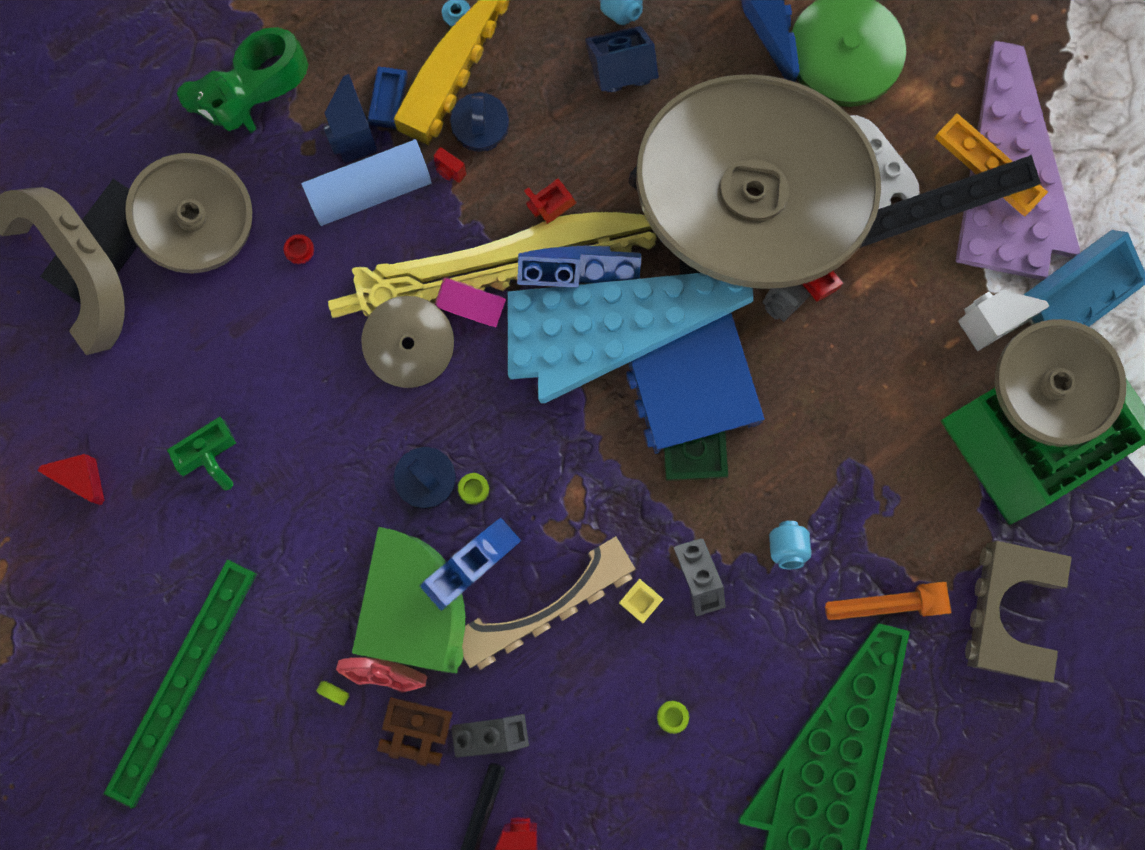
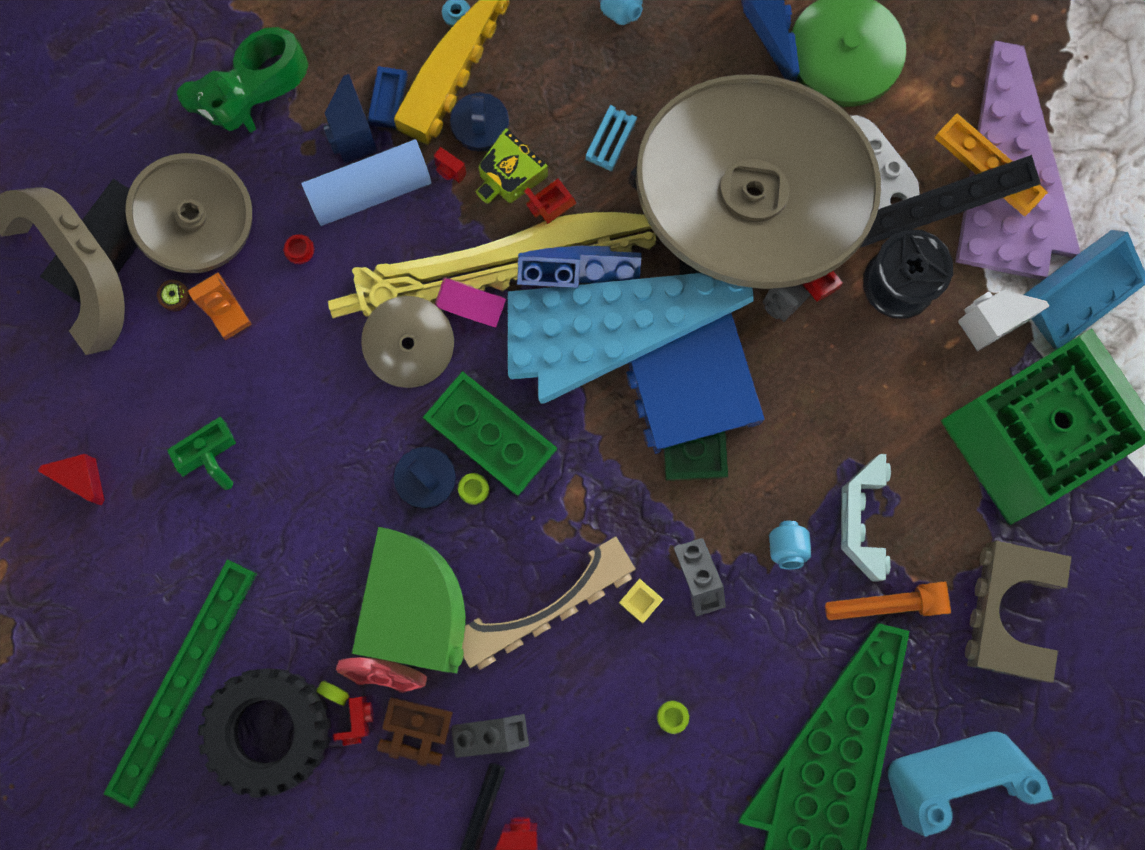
blue slope [420,518,521,611] -> none
dark blue slope [585,26,659,92] -> none
dark tan dish [995,319,1127,447] -> none
none -> tile [157,280,190,312]
none -> orange bracket [188,272,252,340]
none -> black tyre [198,668,331,798]
none -> red bracket [333,696,373,746]
none -> green plate [423,371,557,497]
none -> torso [475,128,548,204]
none -> medium azure tile [585,105,637,171]
none -> light aqua slope [841,454,891,582]
none -> black piece [863,229,953,319]
none -> medium azure windscreen [888,731,1053,837]

